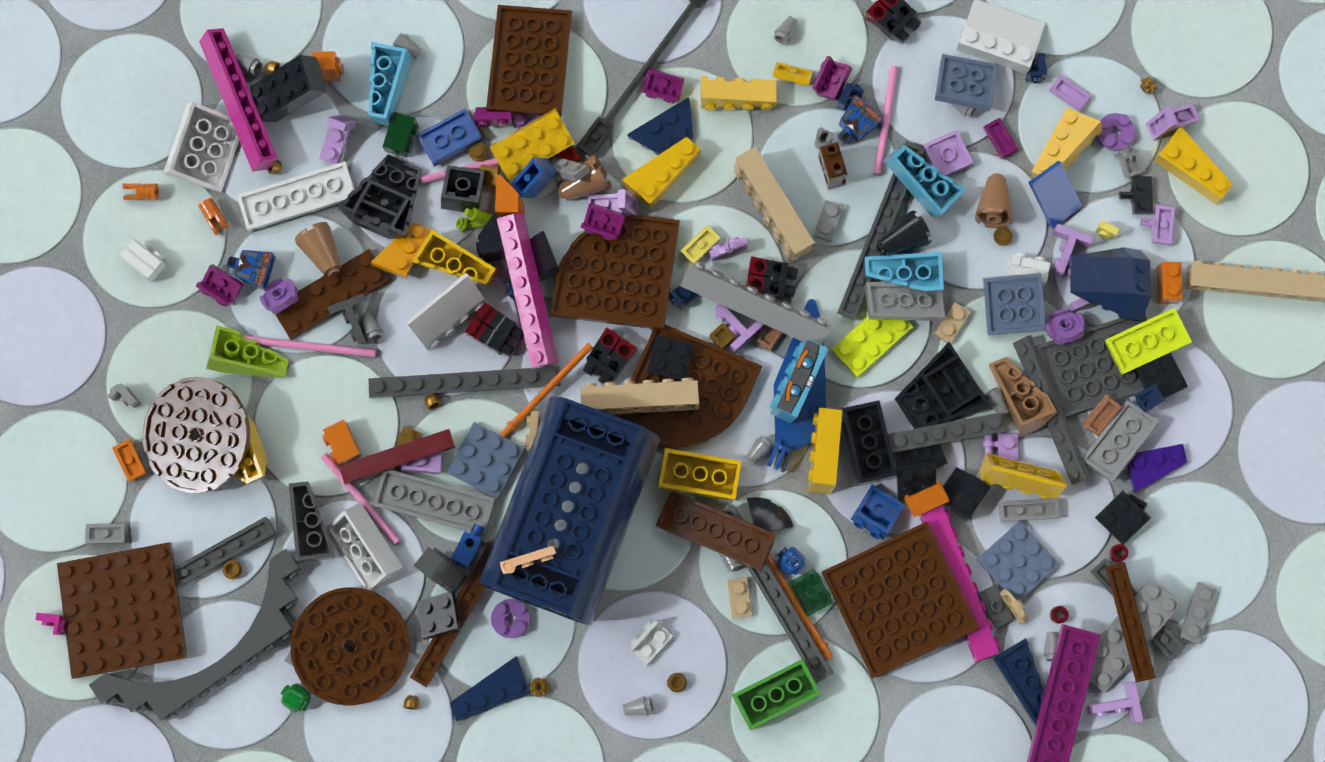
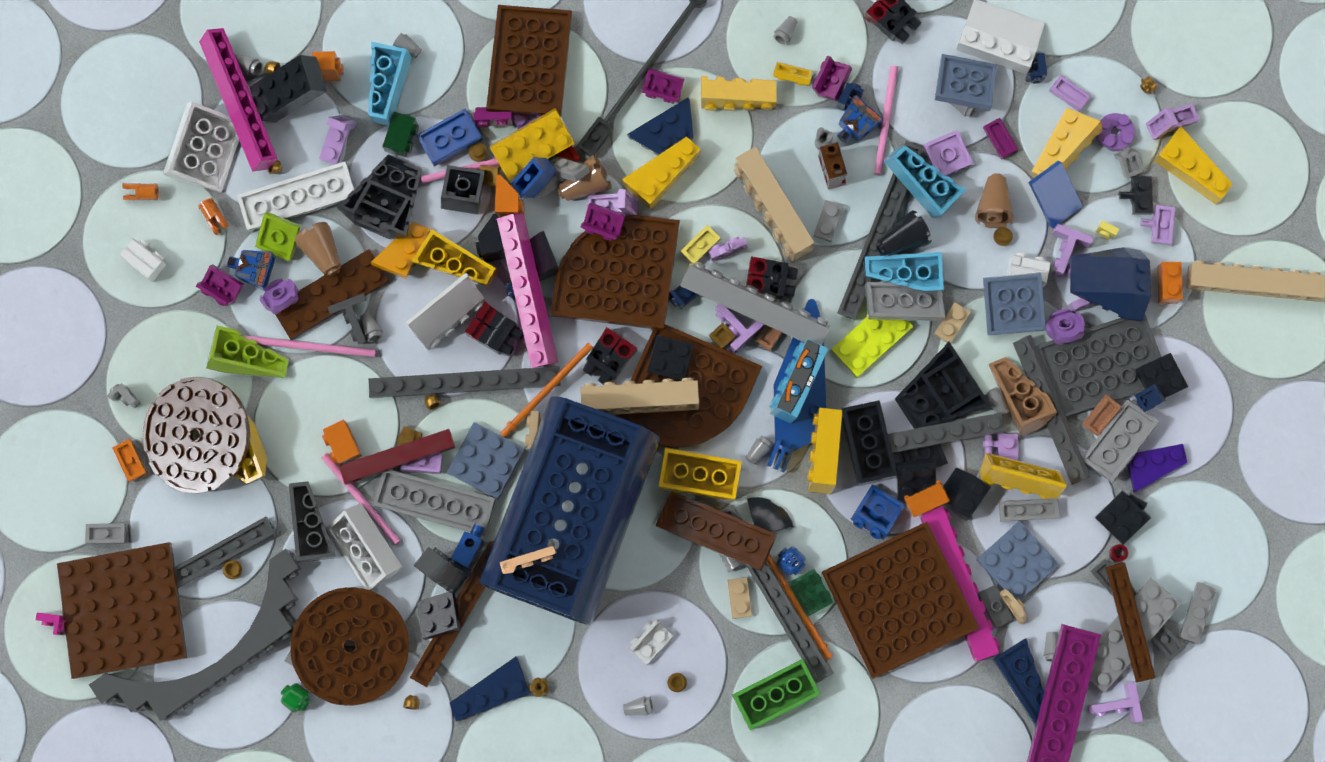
lime plant [456,208,493,231] -> none
medium lavender plate [491,599,530,639] -> none
dark red bush [1050,606,1069,624] -> none
neon yellow plate [1105,308,1192,375] -> none
none -> lime plate [255,211,301,261]

